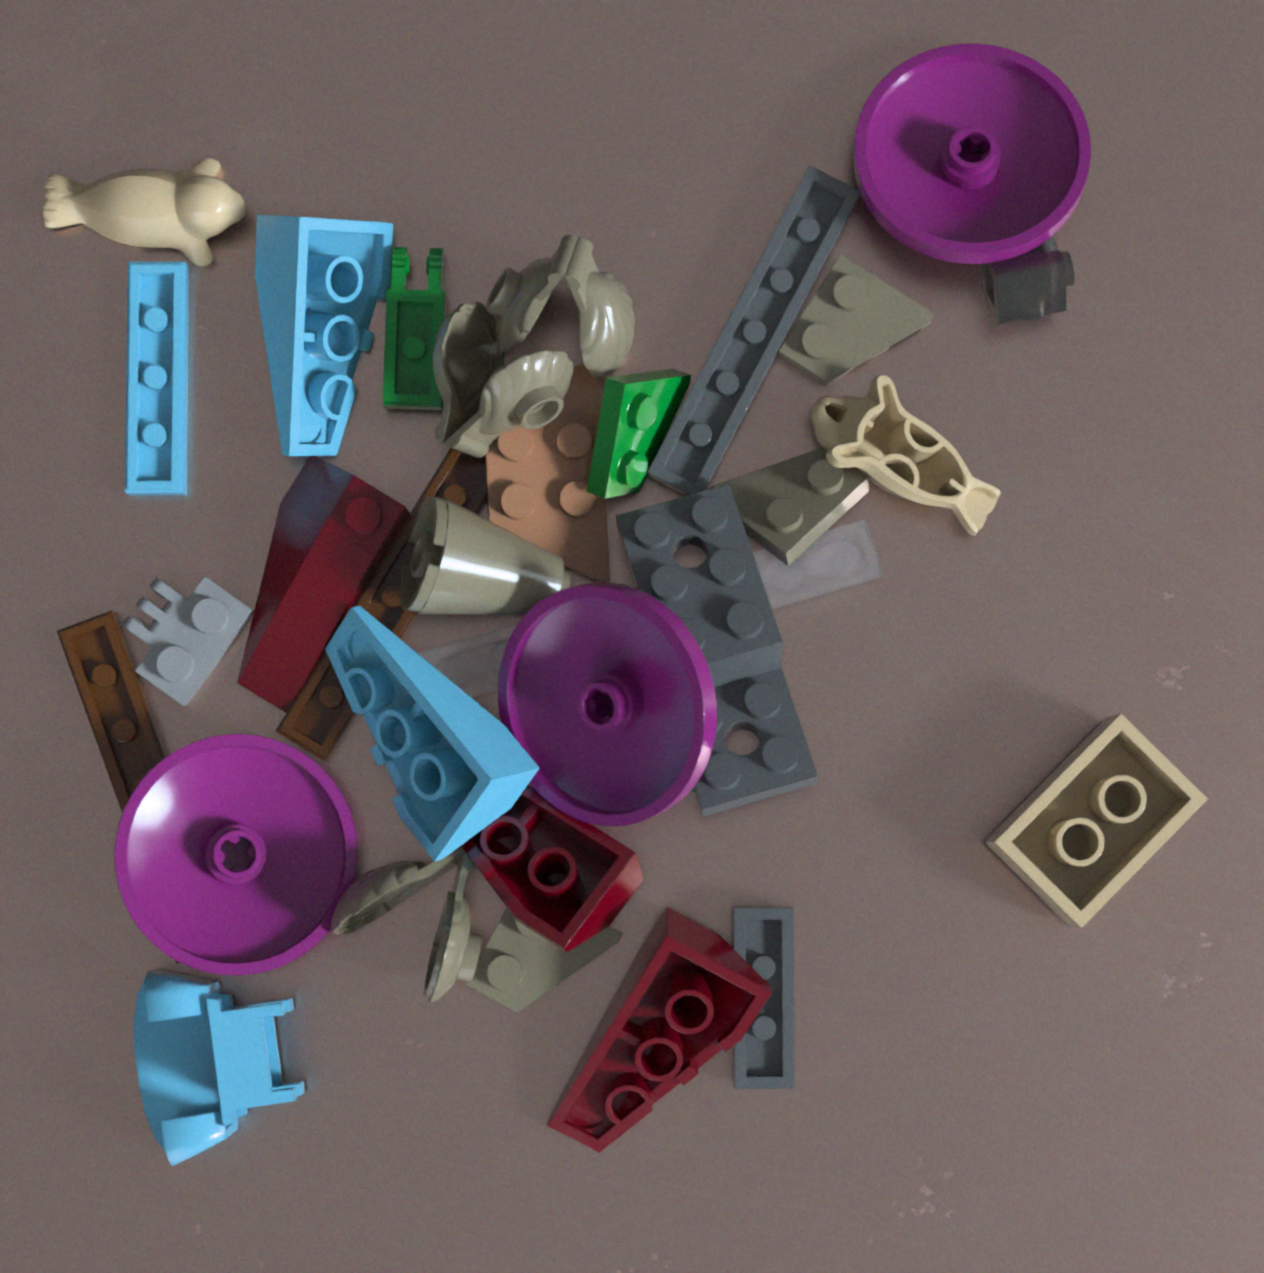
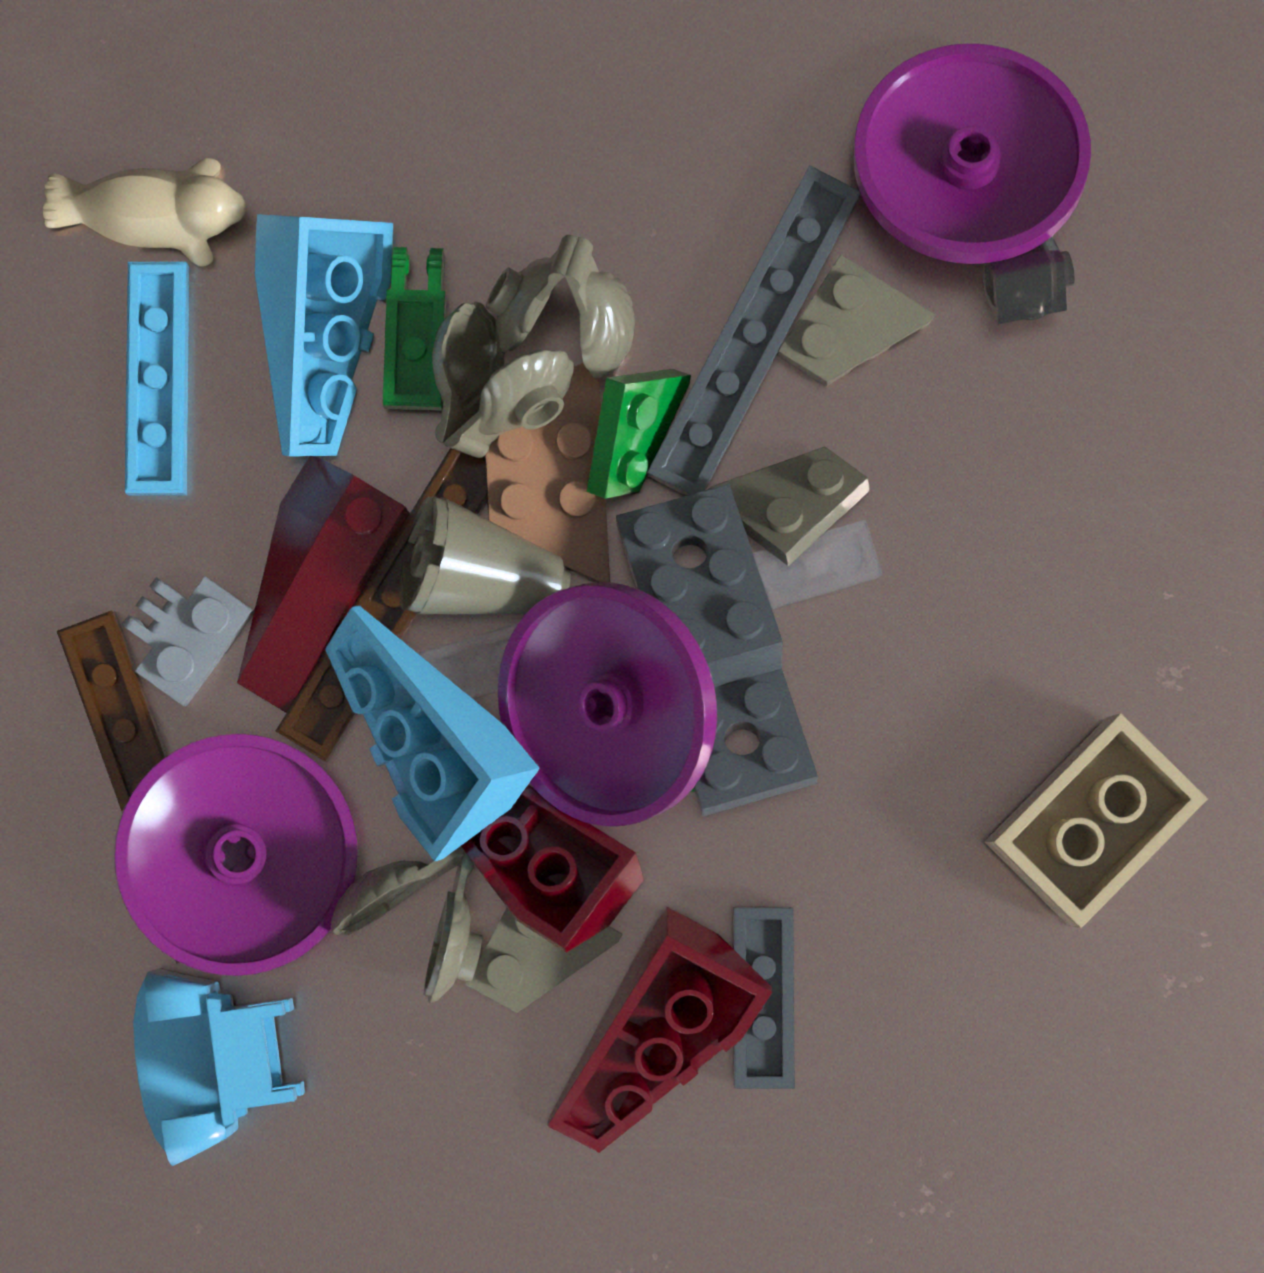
tan animal [810,375,1000,536] -> none

